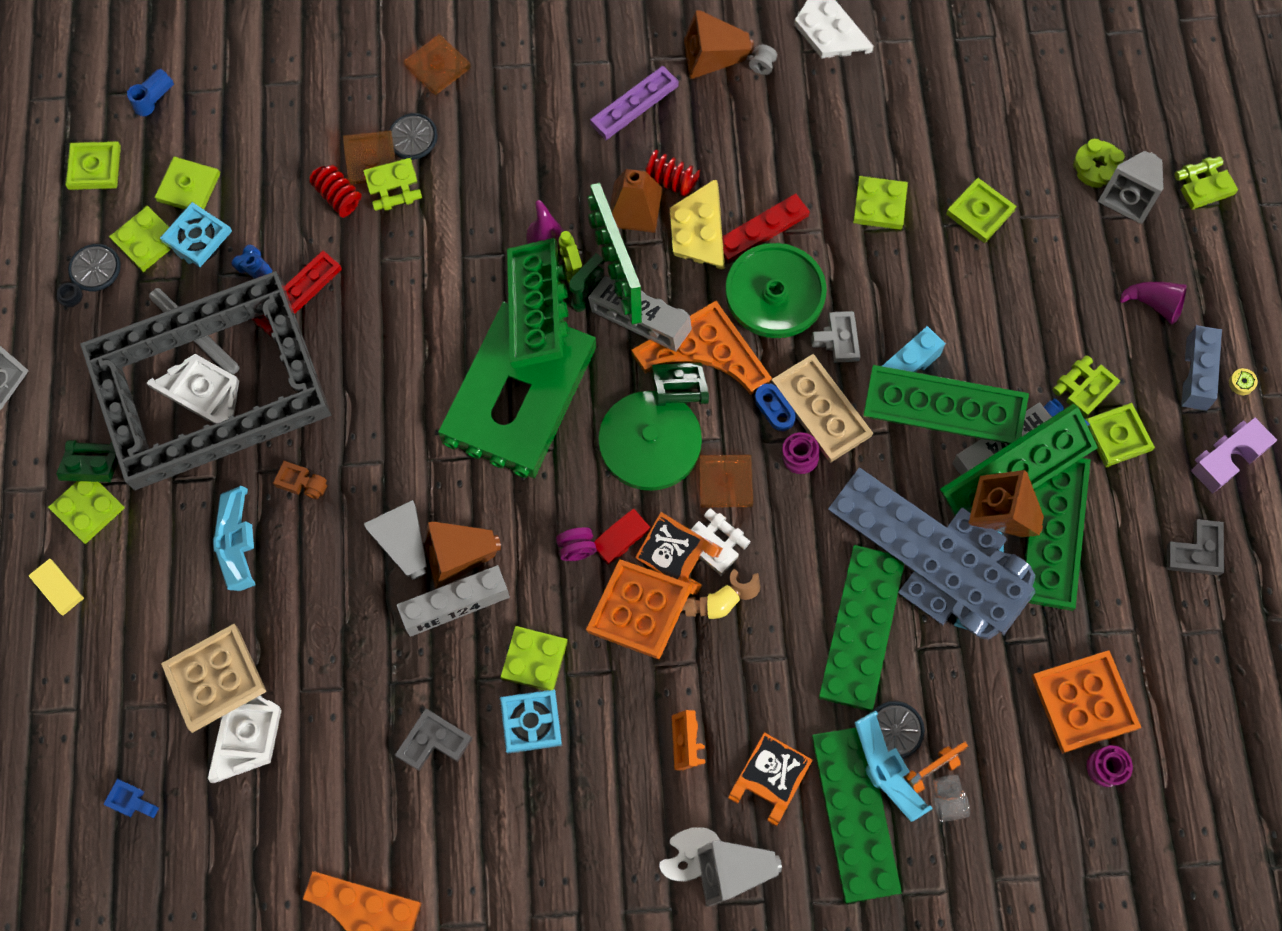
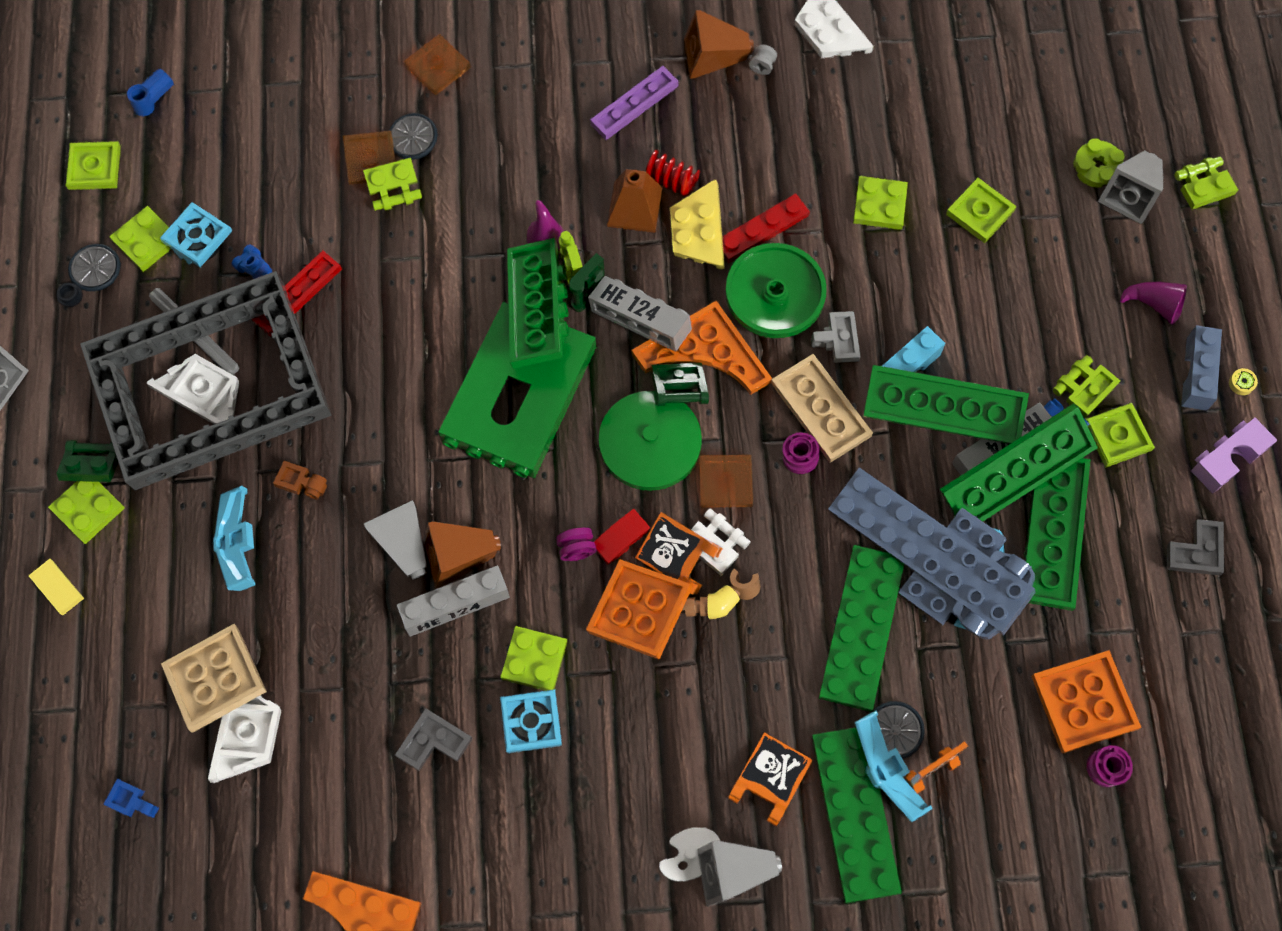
lime plate [155,157,221,209] -> none
red piece [309,165,362,218] -> none
green plate [587,183,642,325] -> none
orange plate [672,710,706,770] -> none
blue plate [755,384,796,431] -> none
clear piece [932,775,970,823] -> none
dark orange slope [968,470,1044,537] -> none

